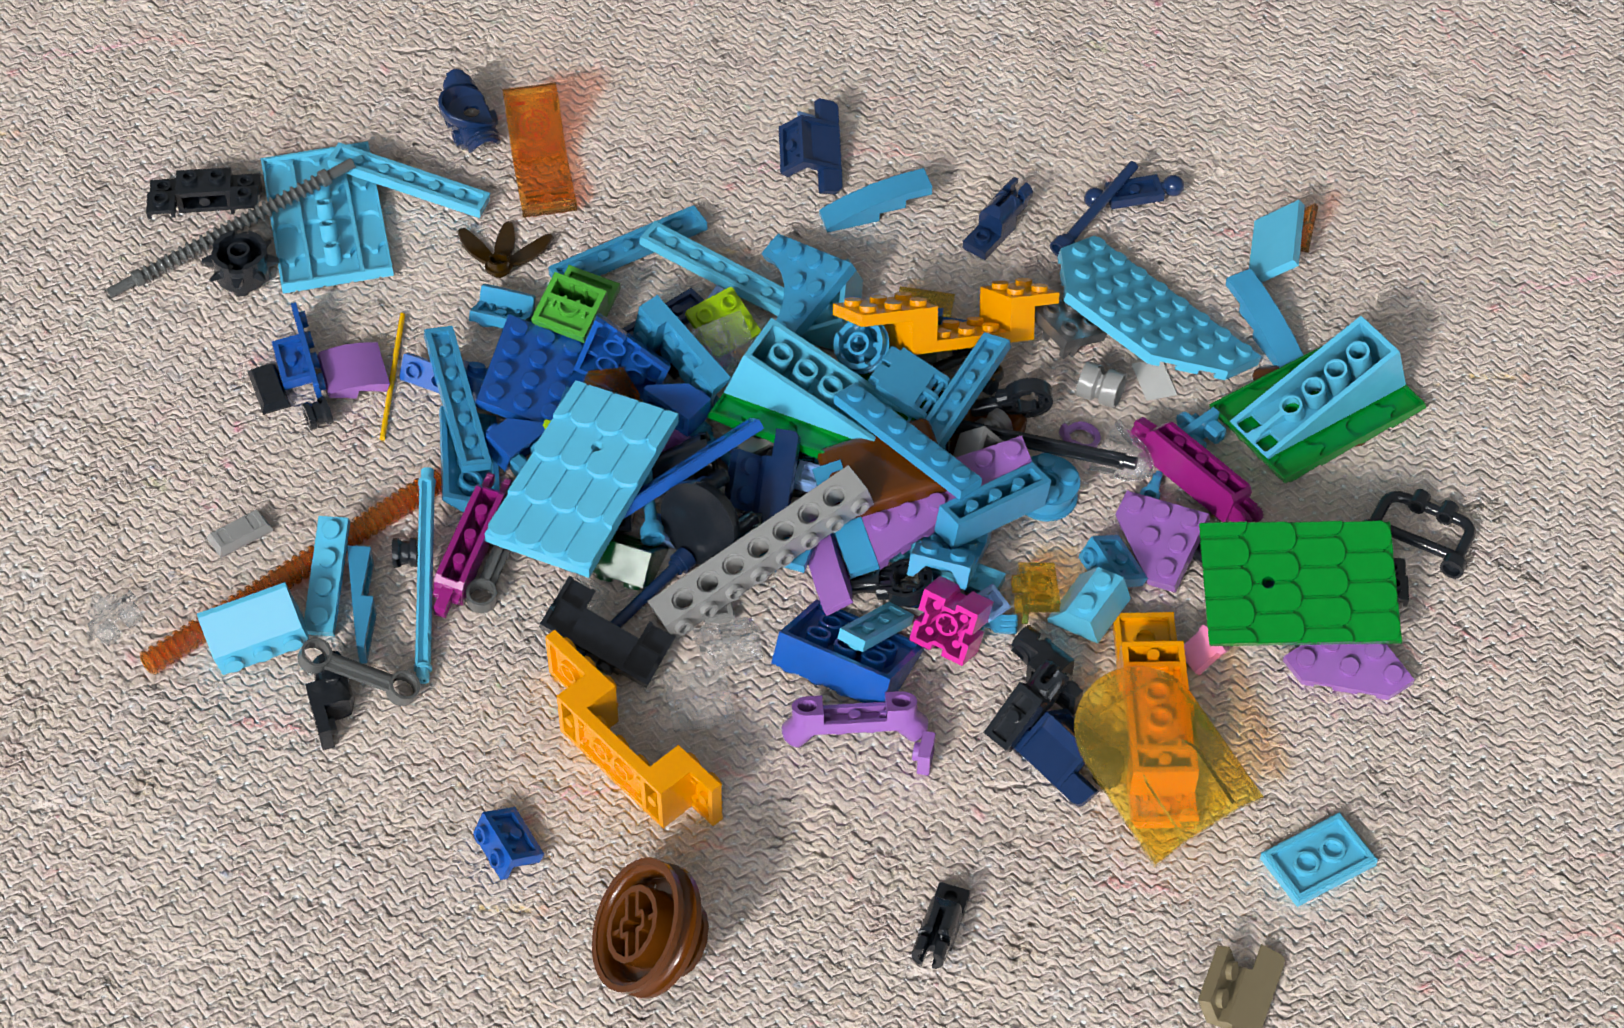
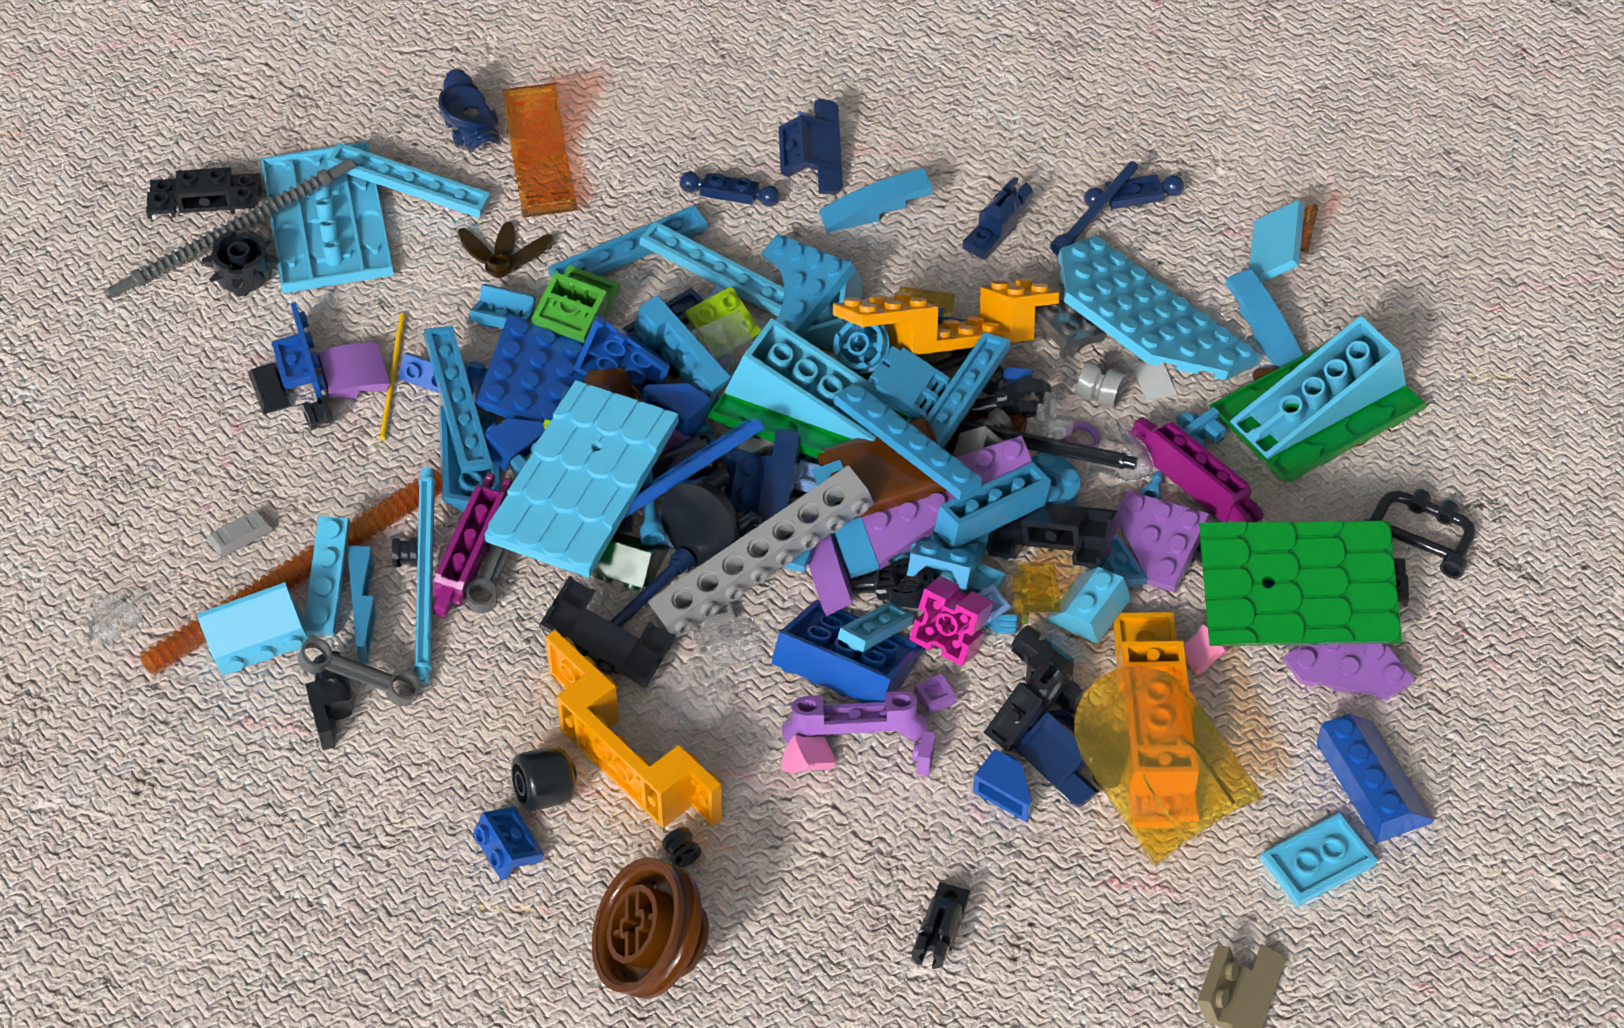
none -> black head [511,745,577,812]
none -> black wheel [662,827,702,867]
none -> dark blue plate [679,171,780,207]
none -> bright pink tile [781,735,837,773]
none -> medium lavender plate [914,673,957,715]
none -> blue slope [973,749,1032,823]
none -> black bracket [987,503,1120,568]
none -> blue tile [1003,367,1033,398]
none -> clear bracket [1032,392,1074,459]
none -> blue slope [1316,713,1434,843]

